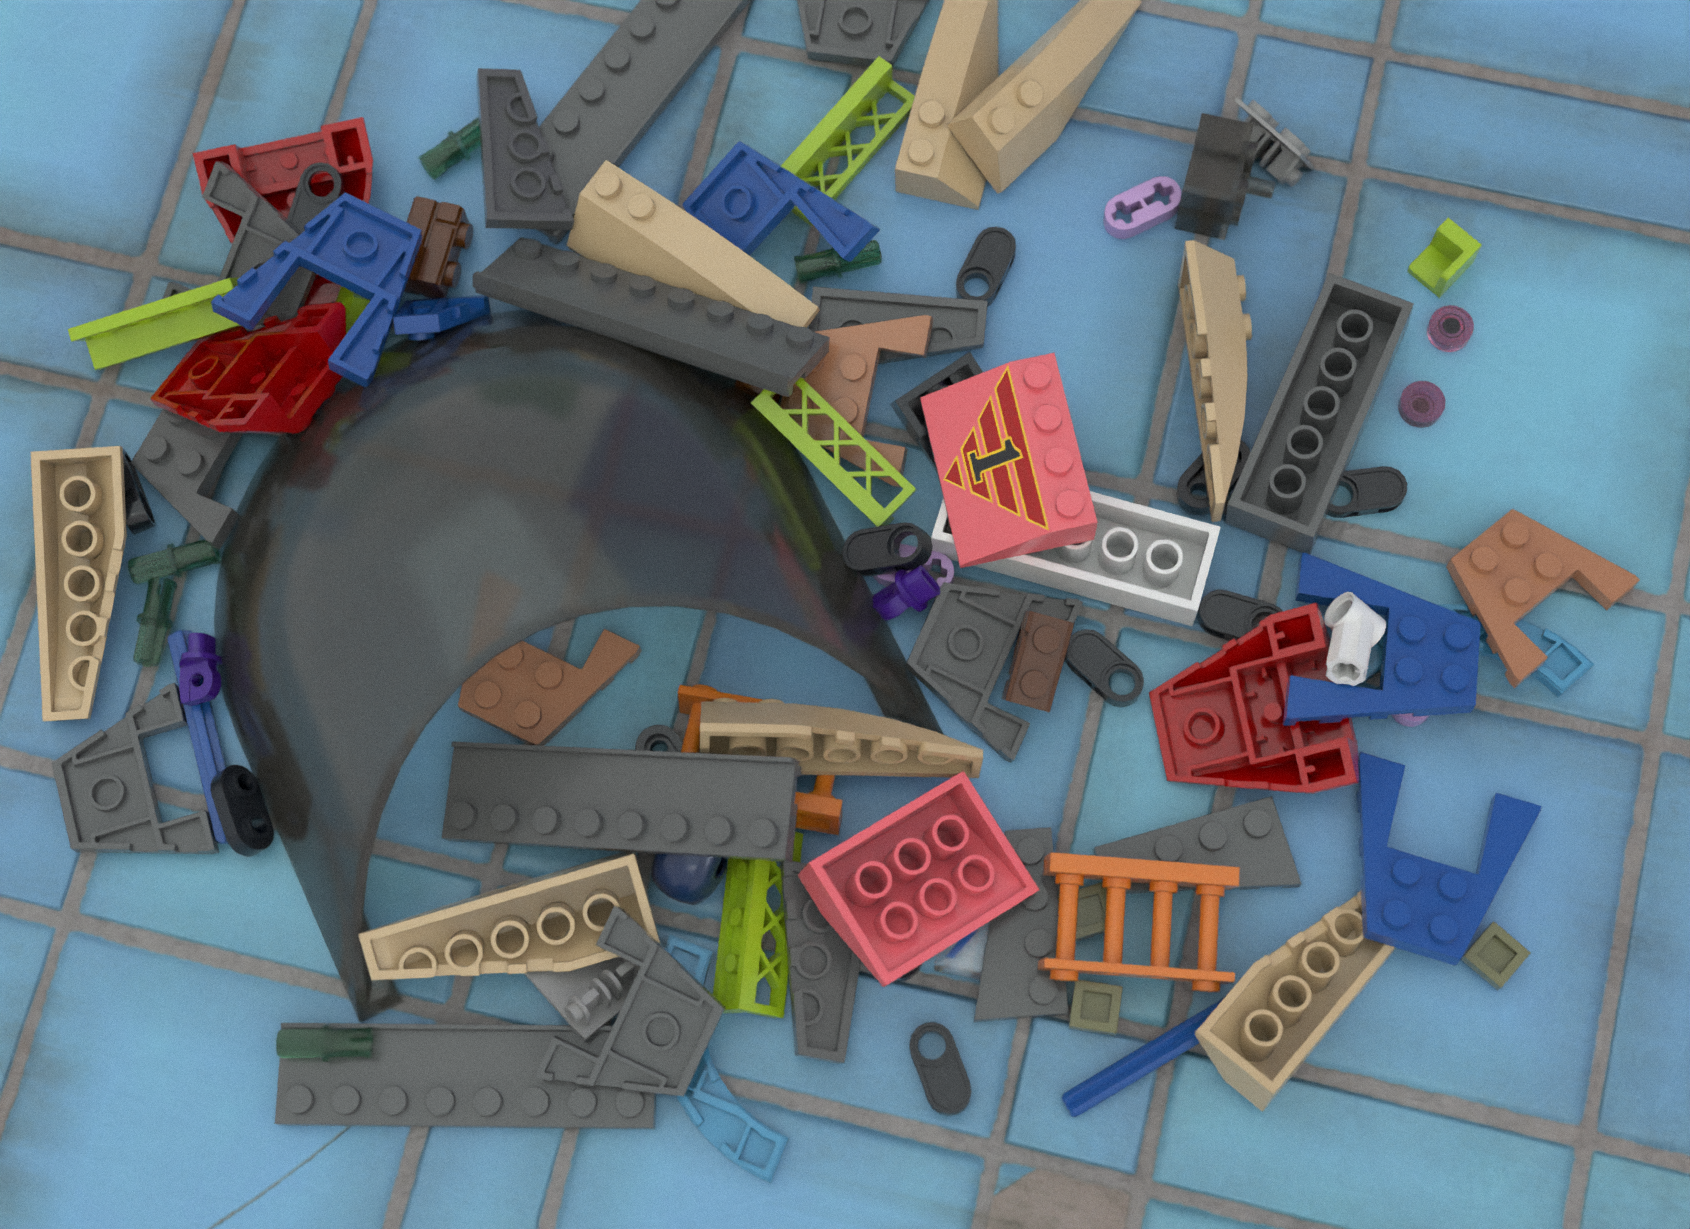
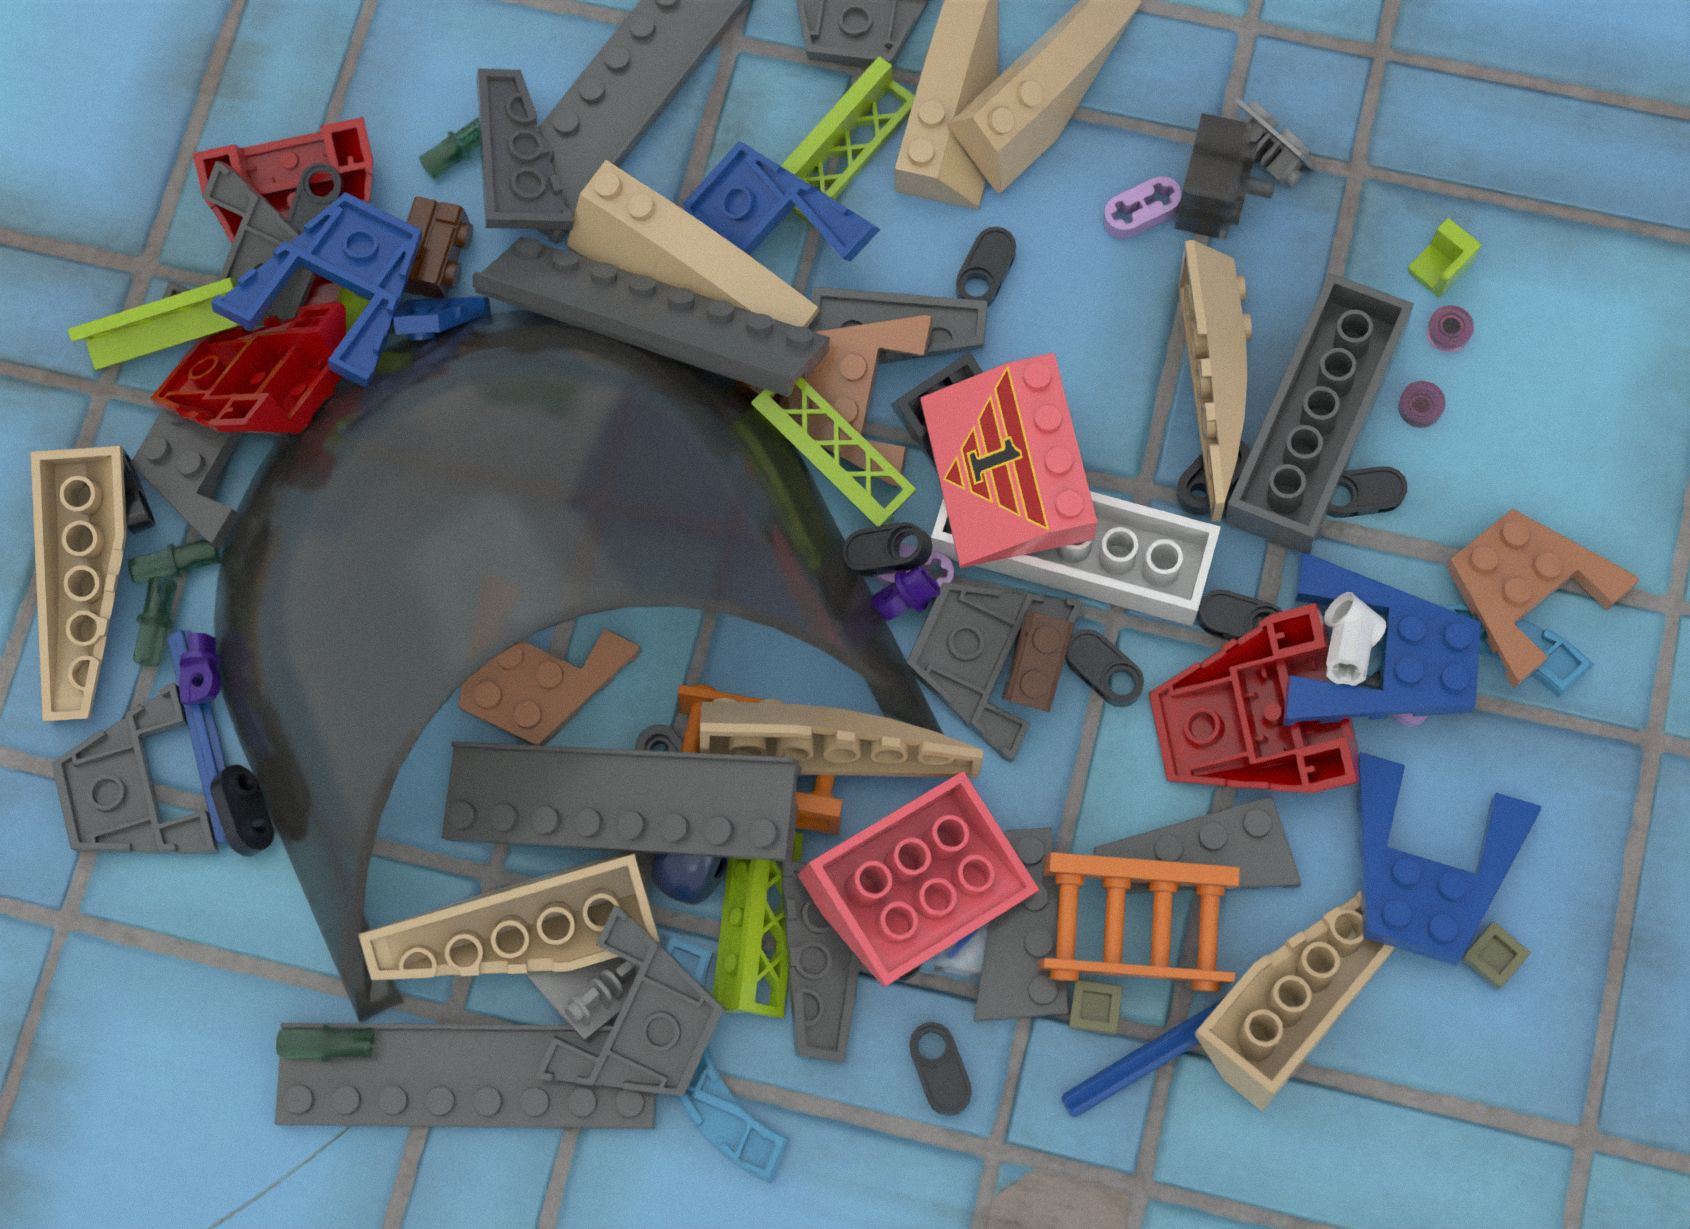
clear green axle [794,240,882,284] -> none
olive plate [1076,882,1107,942] -> none

